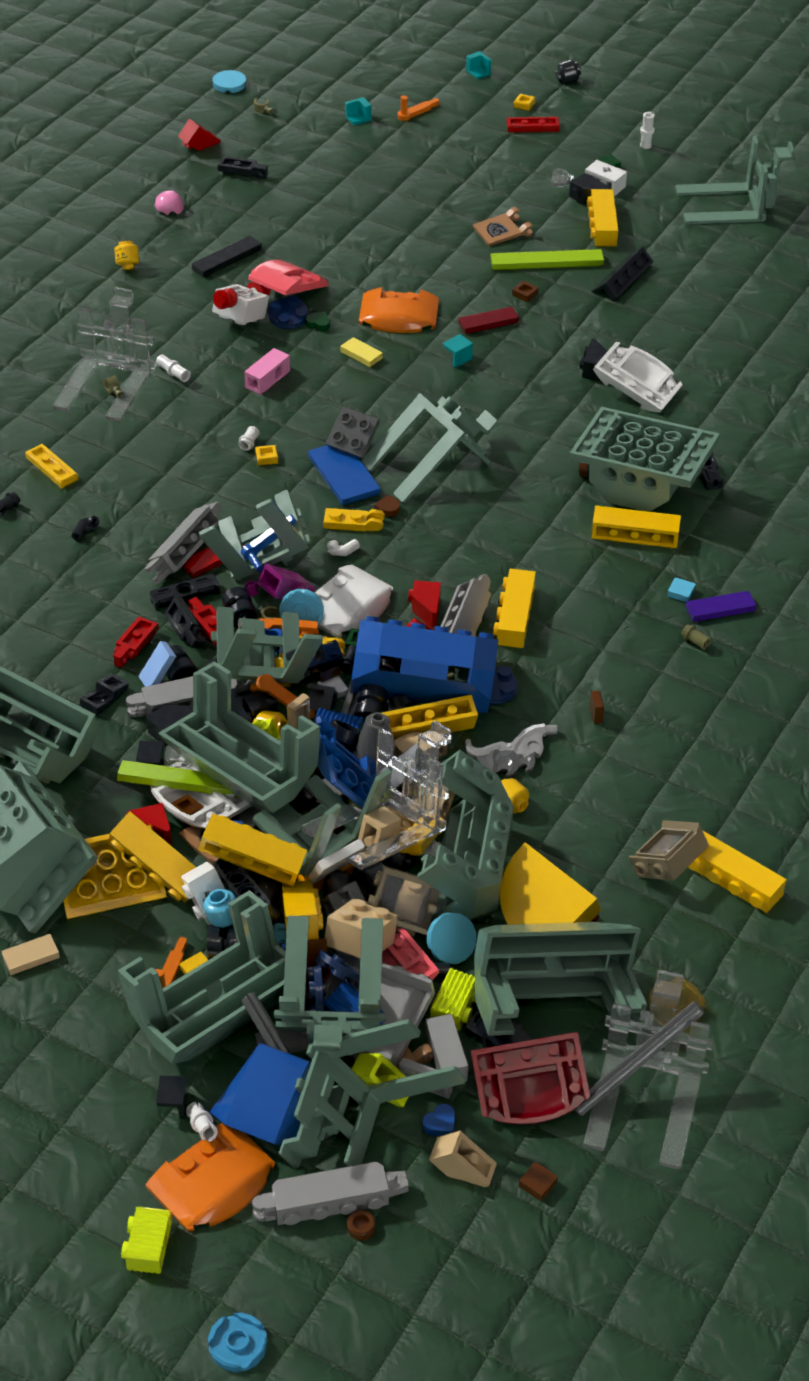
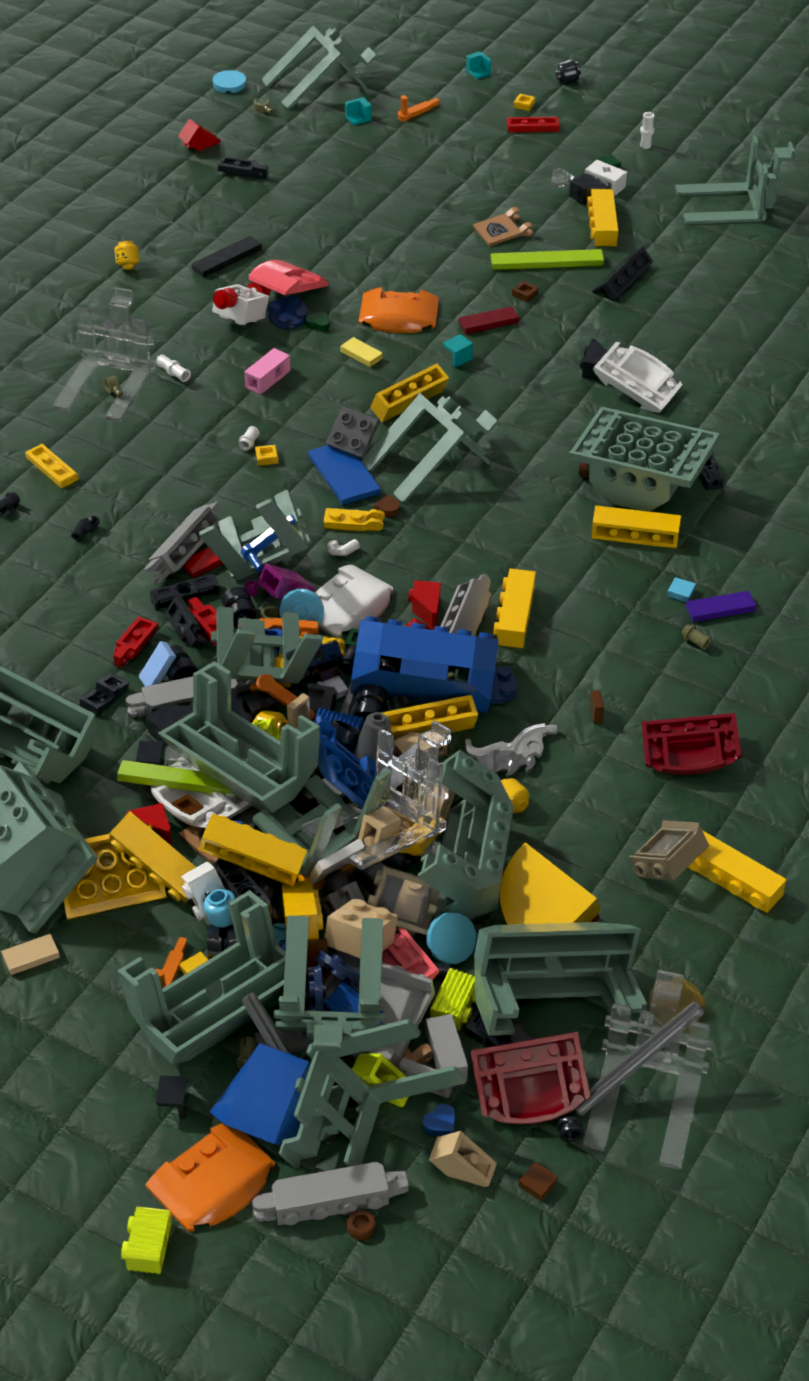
bright pink hair [154,190,184,216] -> none
white pin [186,1102,218,1142] -> none
dark azure tile [208,1313,267,1372] -> none
none -> olive pin [236,1037,257,1070]
none -> sand green piece [262,26,380,110]
none -> yellow brick [370,363,449,422]
none -> black bush [558,1116,584,1142]
none -> dark red slope [641,713,742,775]

